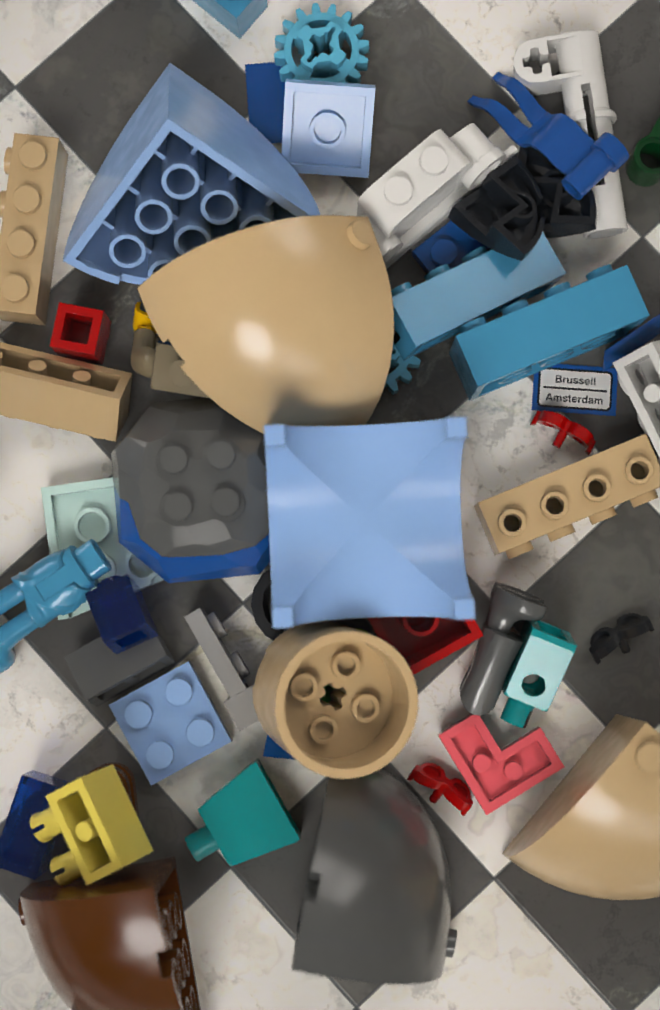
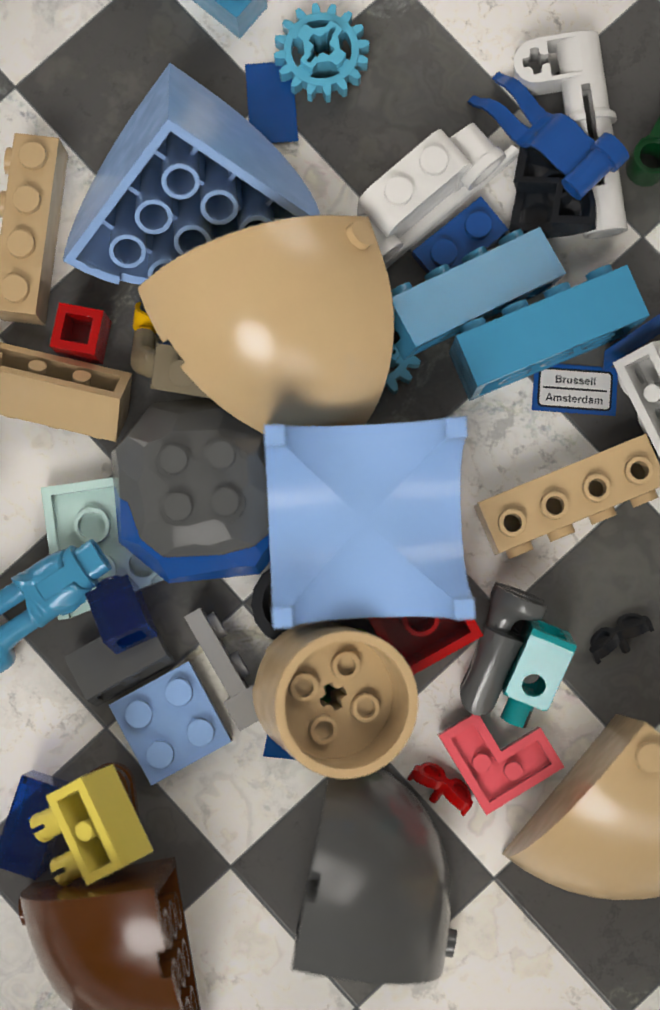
teal torso [184,758,301,866] -> none
light blue plate [281,79,375,178] -> none
black brick [448,155,545,261] -> none
red piece [530,410,596,456] -> none

